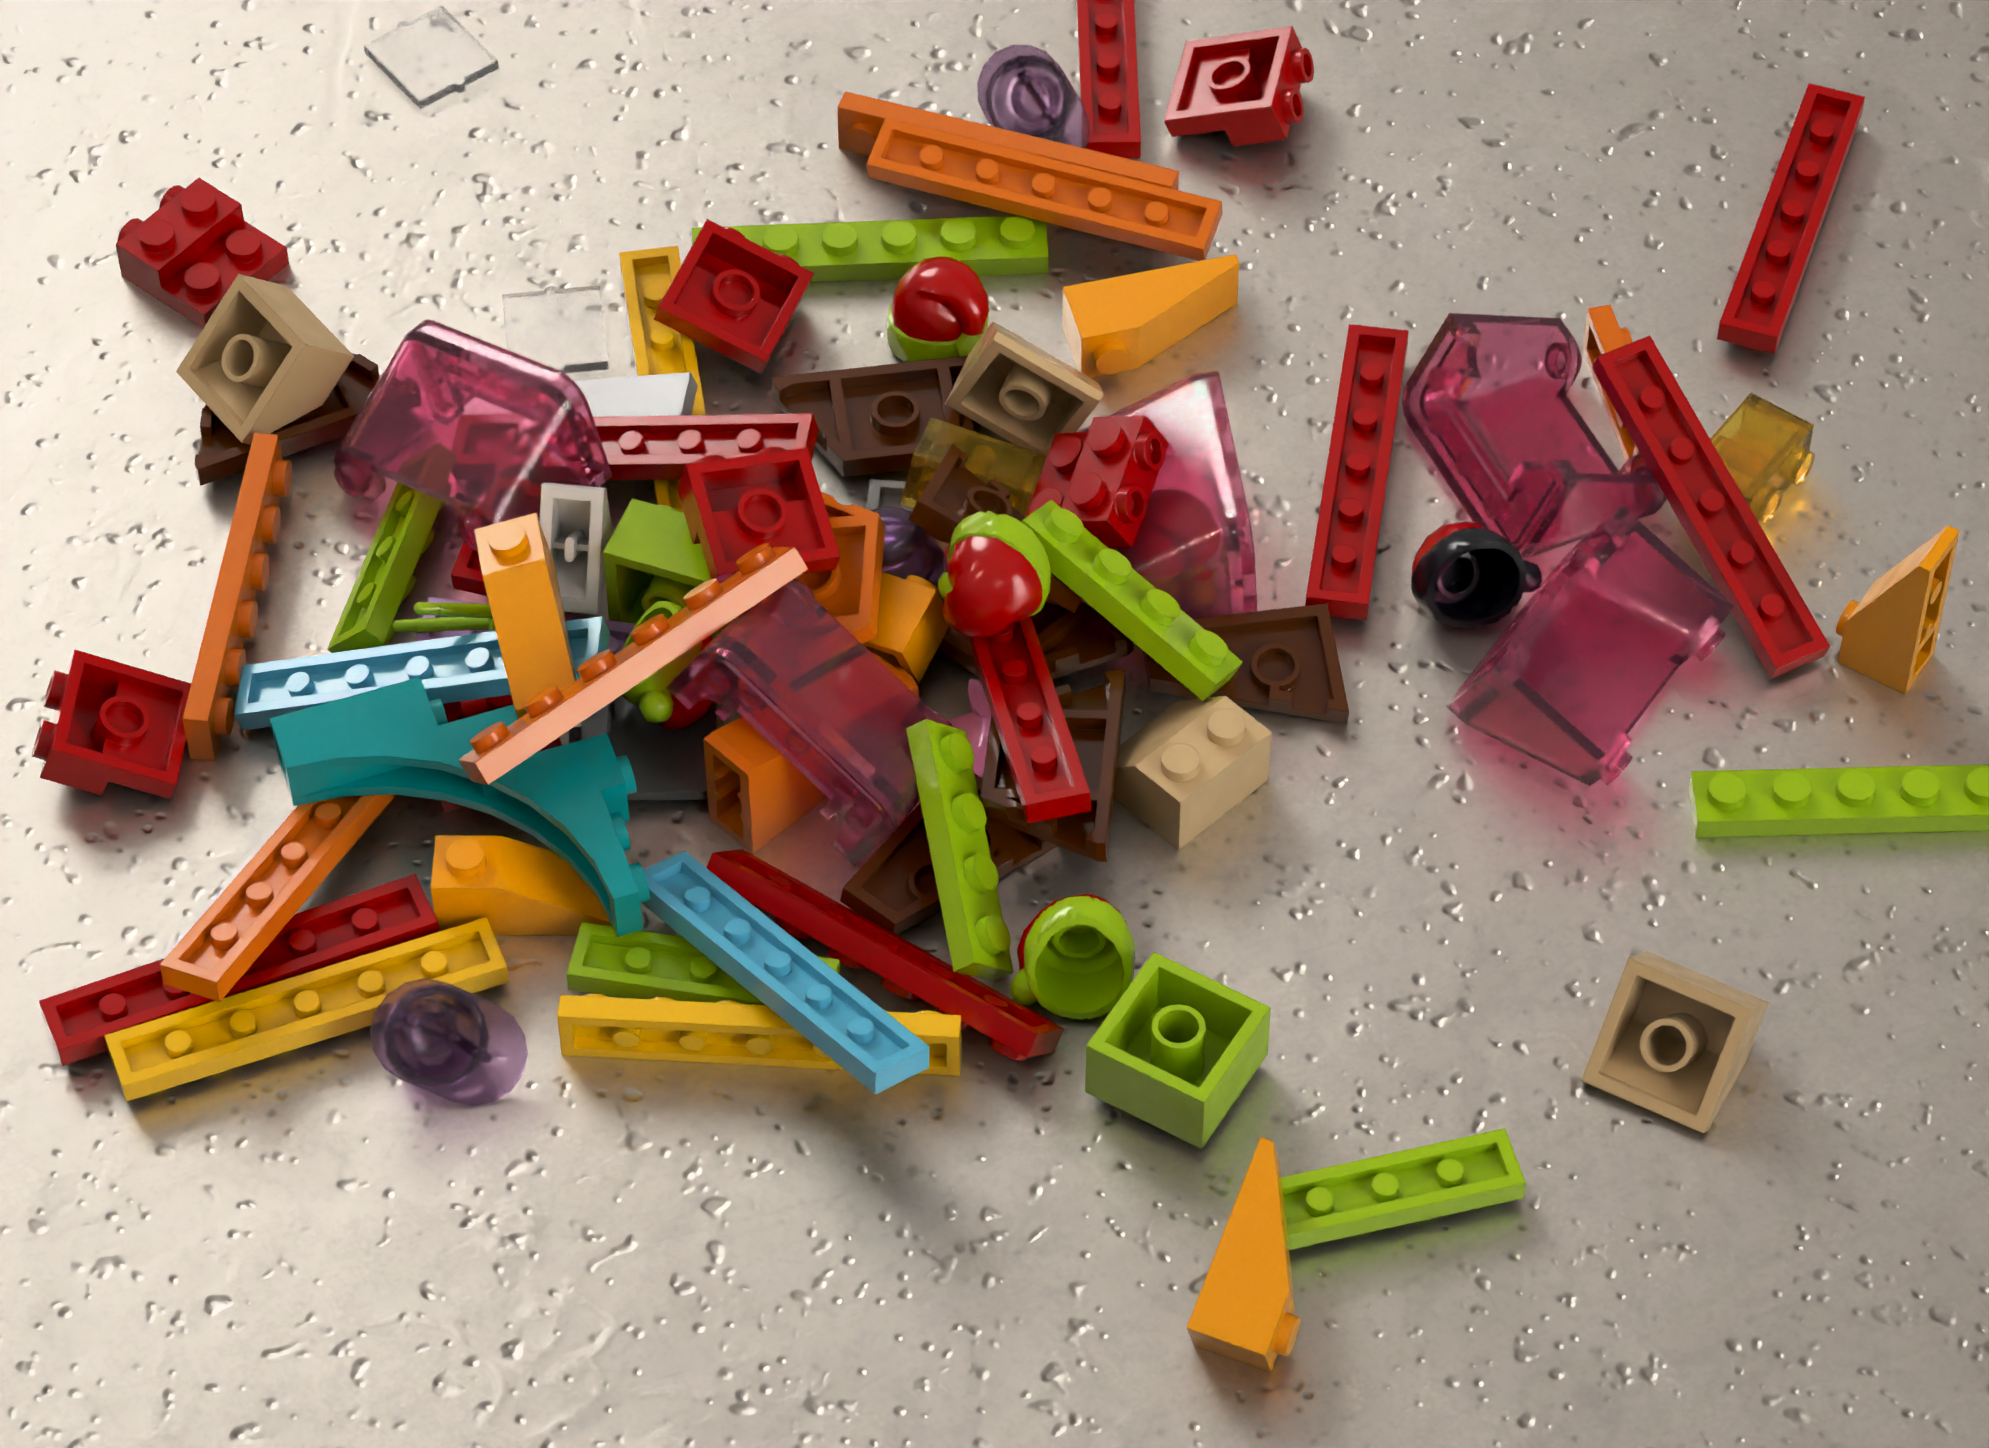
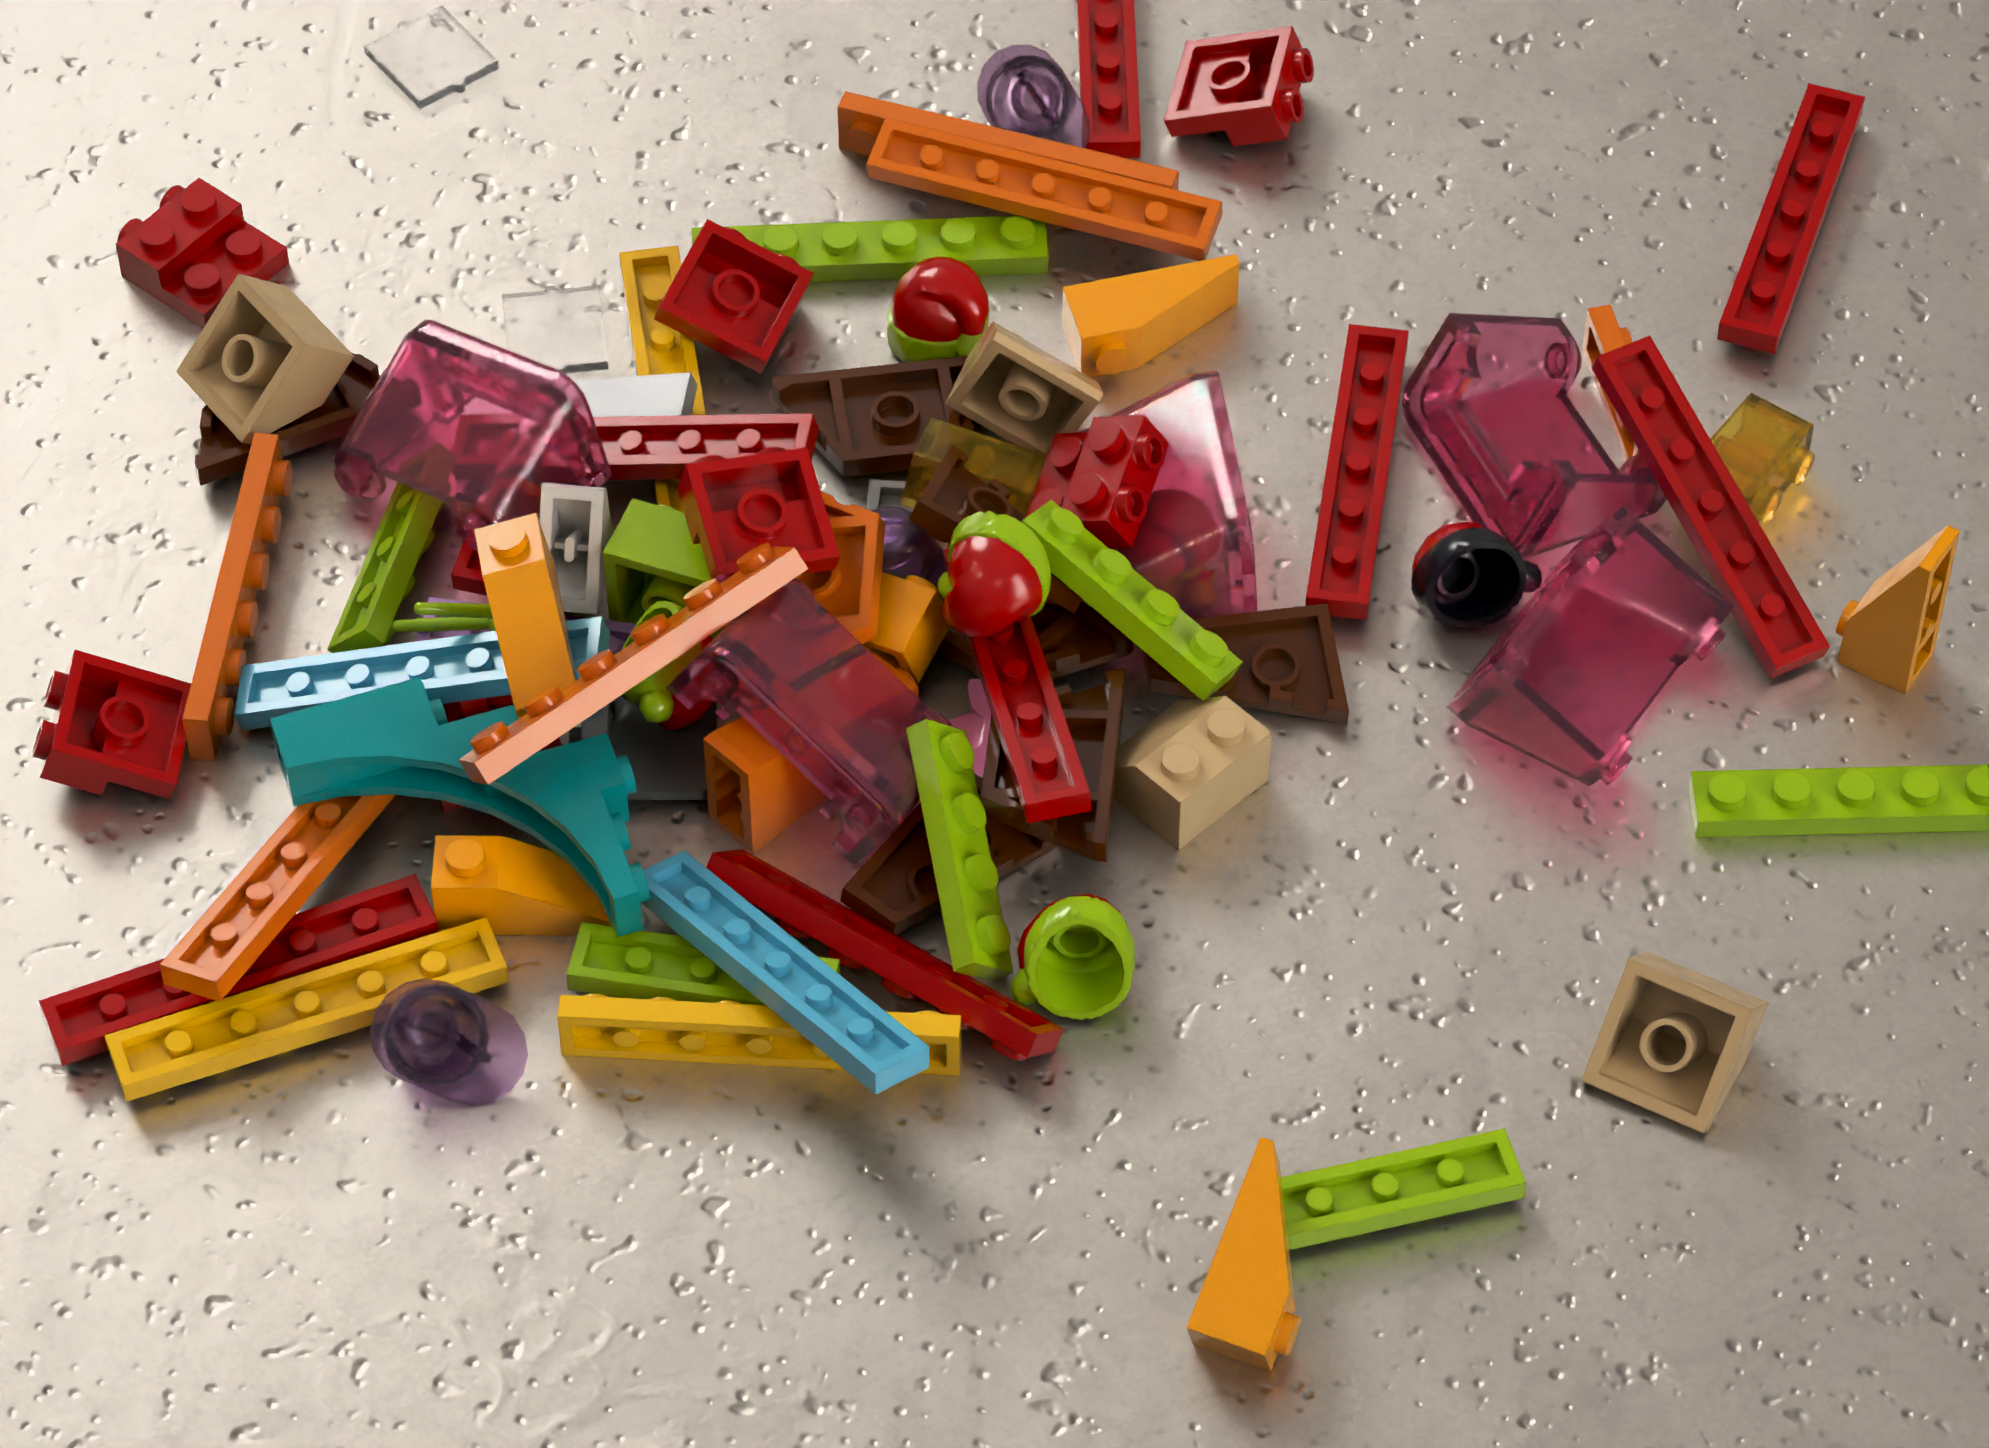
lime brick [1085,952,1271,1149] -> none

